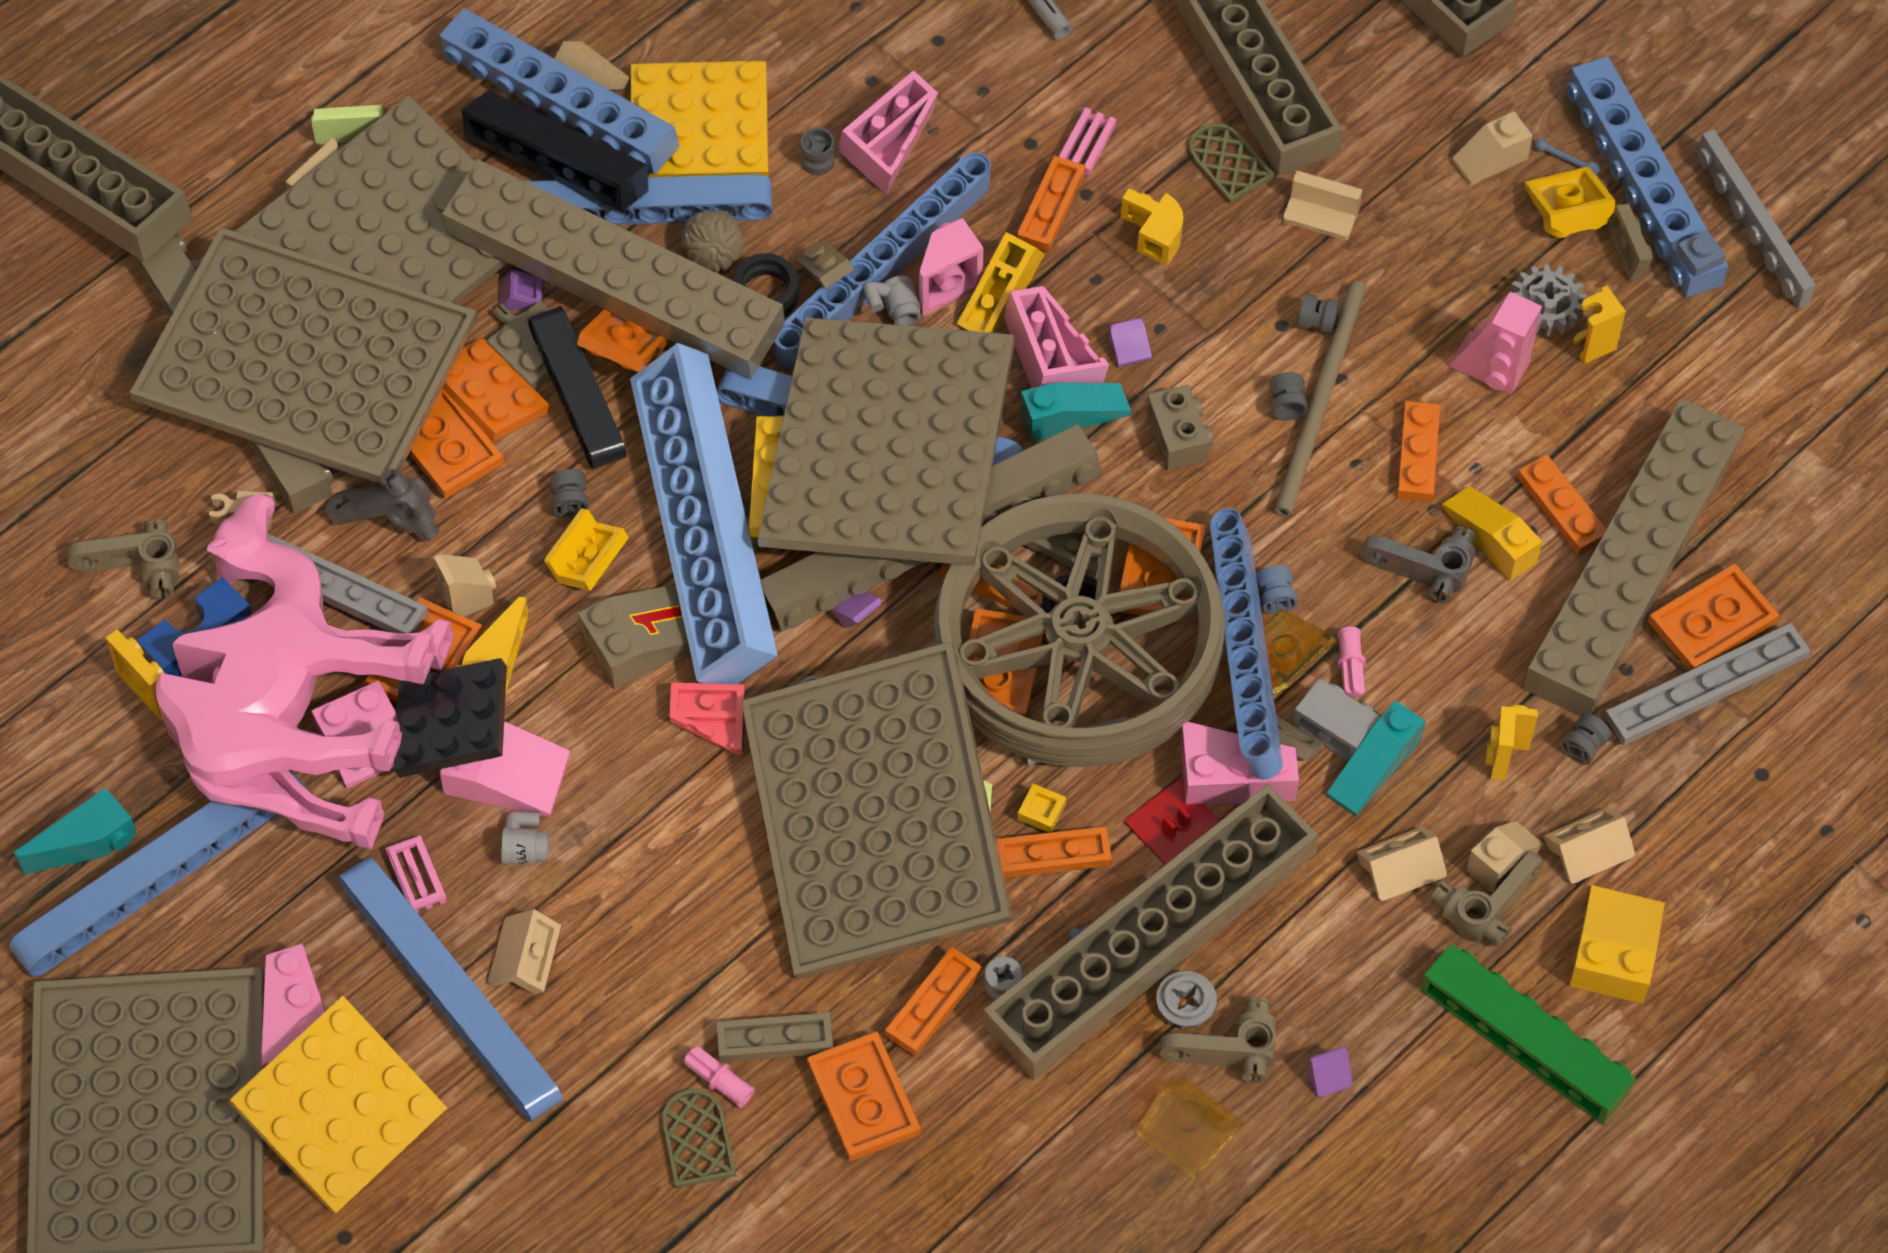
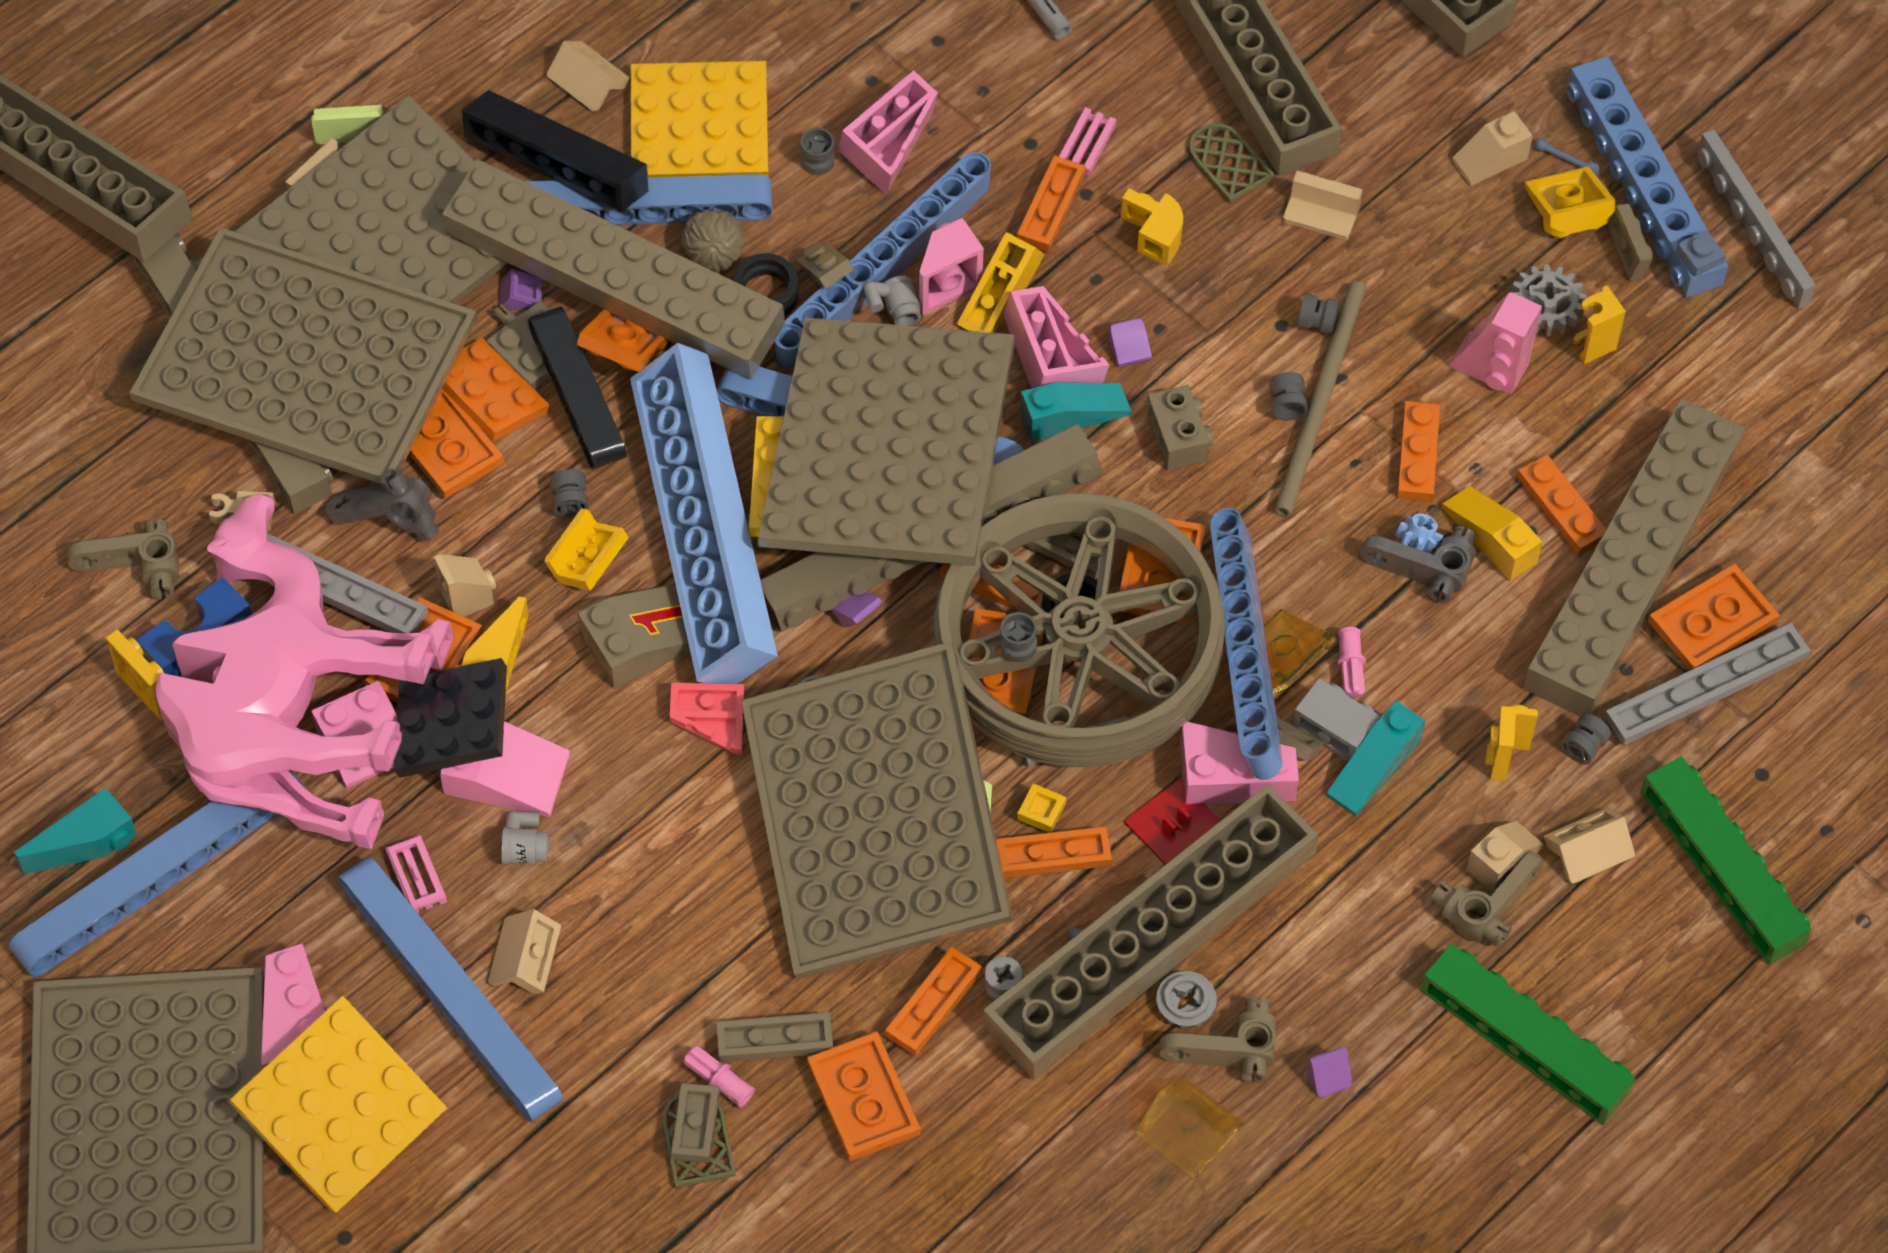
medium blue brick [439,8,680,175] -> none
sand blue wheel [1257,565,1298,615] -> none
tan panel [1356,827,1447,901] -> none
yellow slope [1569,885,1665,1004] -> none
none -> dark tan plate [671,1083,720,1163]
none -> dark grey wheel [1000,612,1037,662]
none -> light blue gear [1395,513,1443,554]
none -> green brick [1640,756,1812,965]

